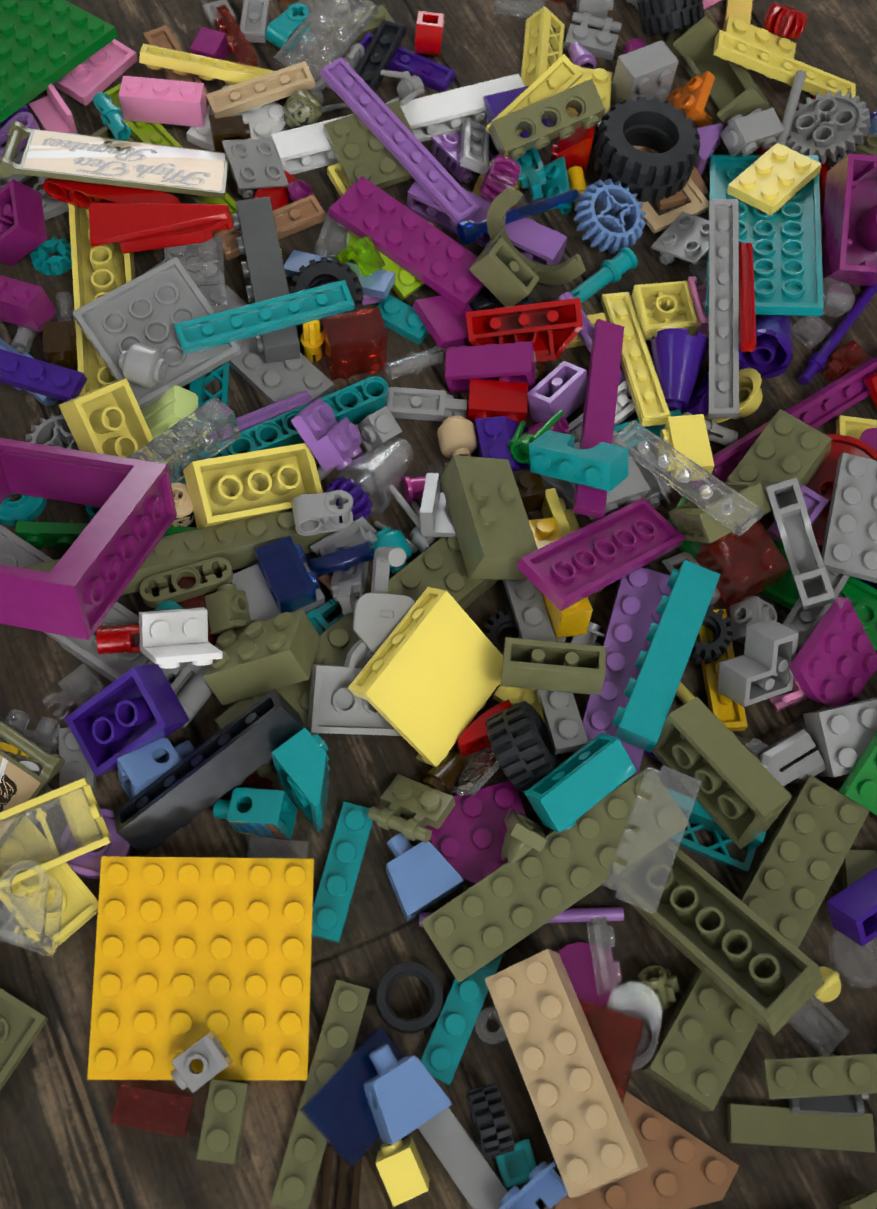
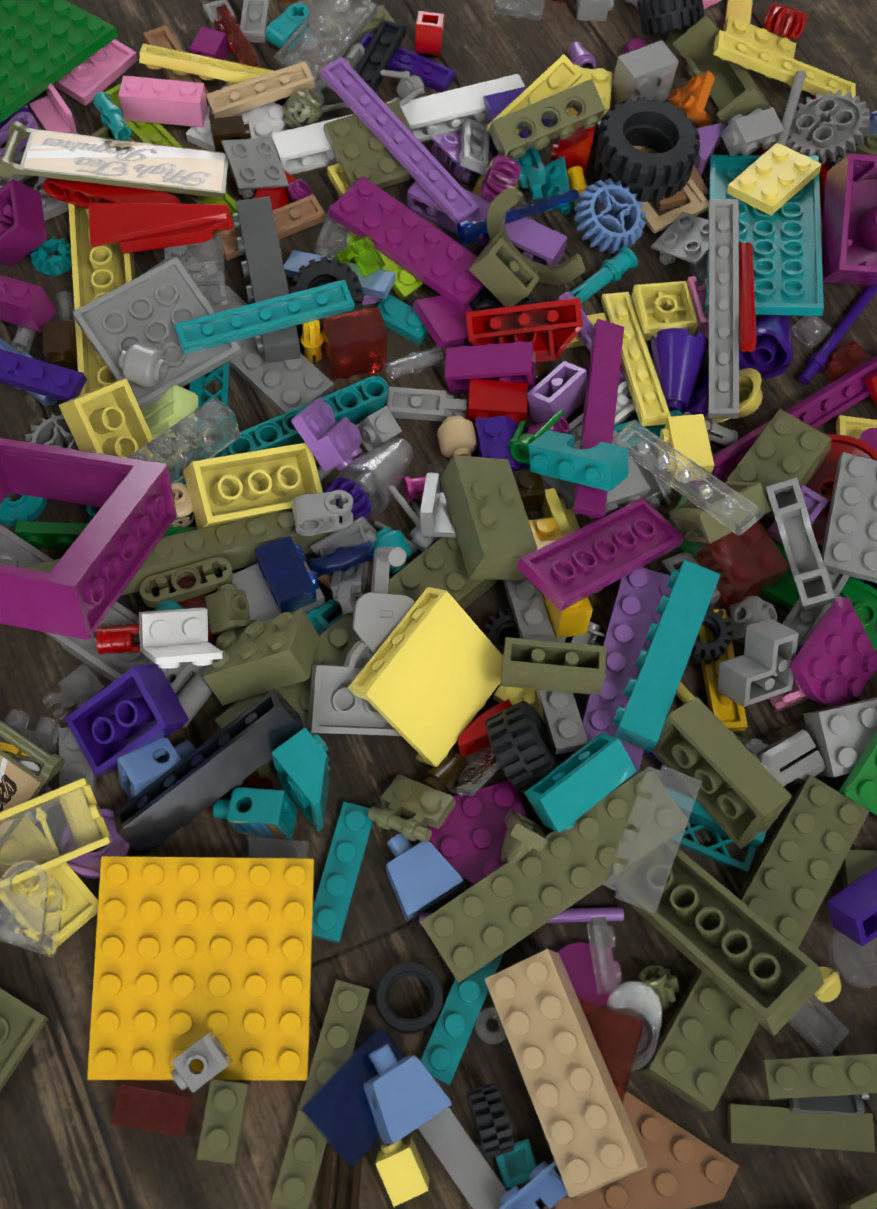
medium lavender axle [200,391,313,446] -> none
light yellow fence [521,6,564,86] -> none
light grey plate [564,11,622,60] -> none
clear head [823,278,855,318] -> none

